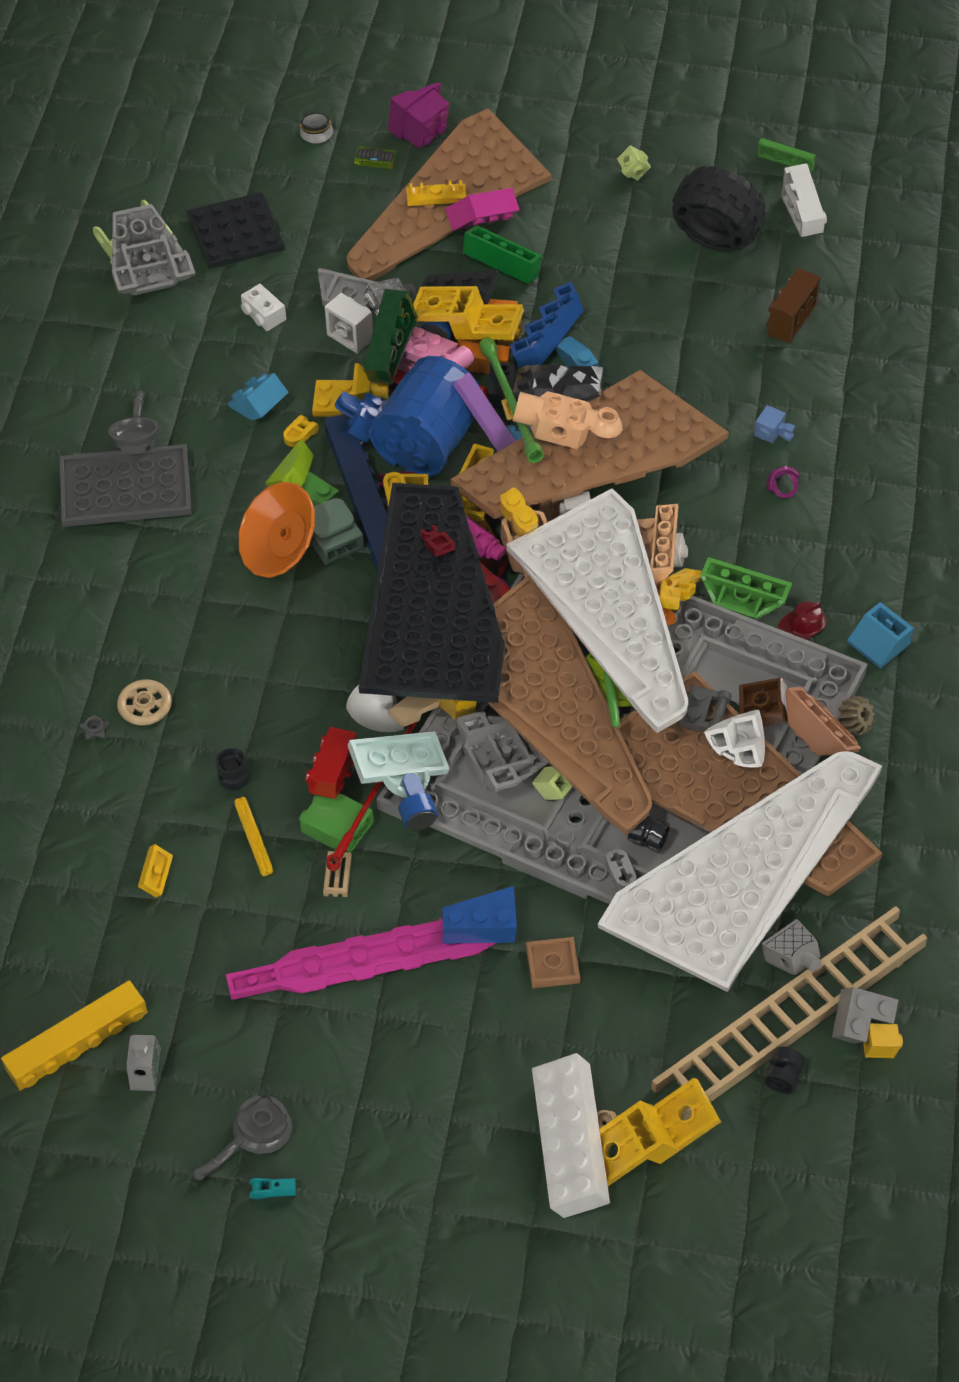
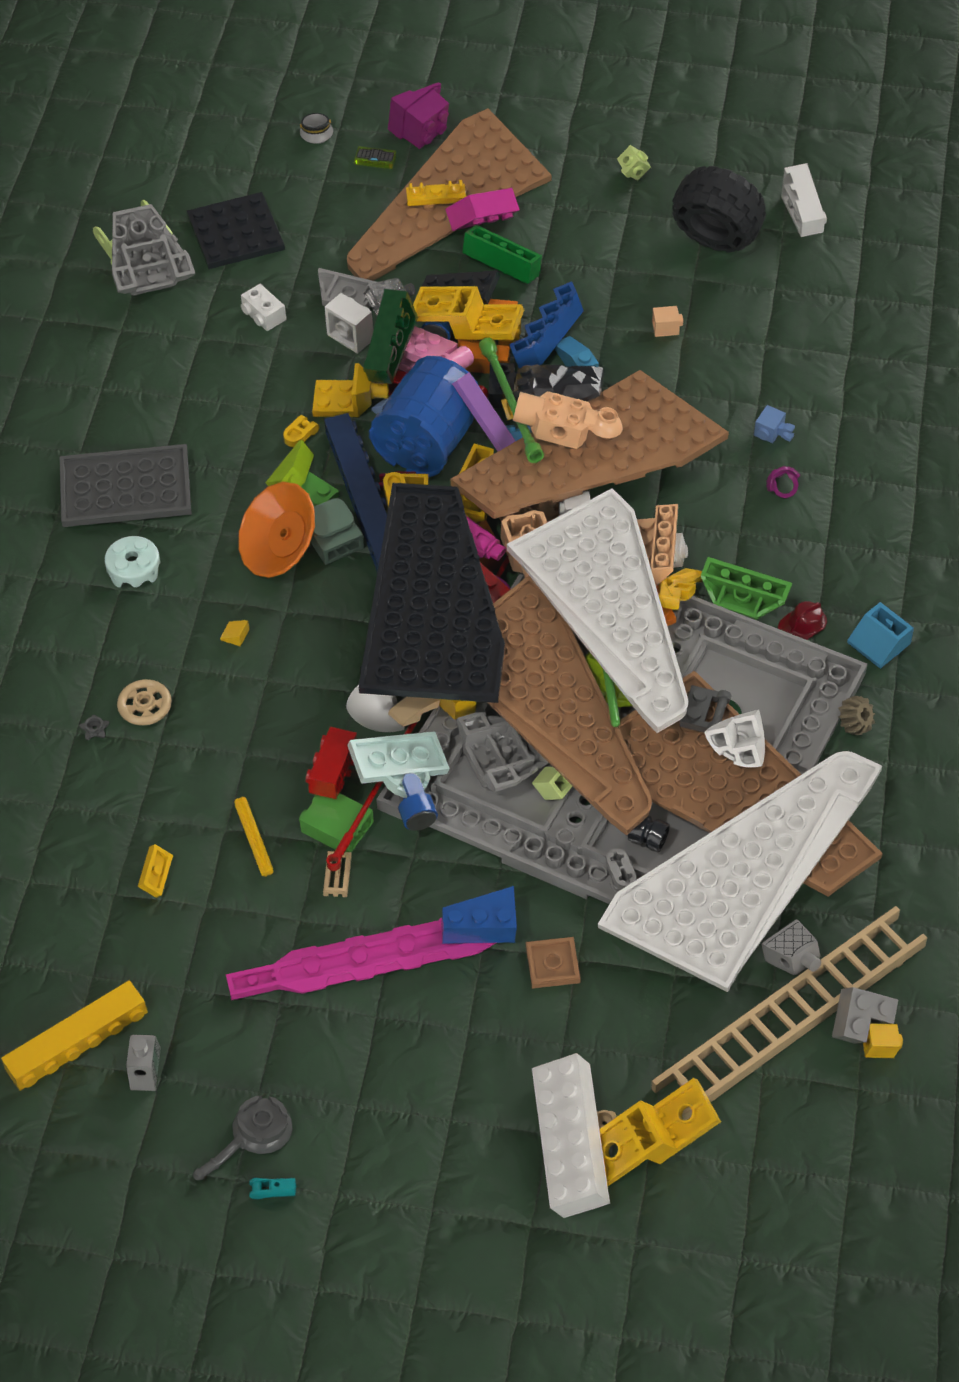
dark grey piece [108,390,159,454] -> none
black wheel [216,748,249,791] -> none
dark azure slope [227,373,289,420] -> none
blue brick [335,392,385,443] -> none
dark red plate [421,525,456,557] -> none
yellow brick [500,487,538,537] -> none
reddish brown brick [739,677,787,726] -> none
bright green tile [757,138,815,173] -> none
black wheel [764,1047,806,1094] -> none
reddish brown brick [767,268,821,344] -> none
nougat wedge [785,687,861,755] -> none
none -> light aqua plate [105,536,161,587]
none -> yellow slope [220,620,249,647]
none -> light nougat brick [652,306,683,337]

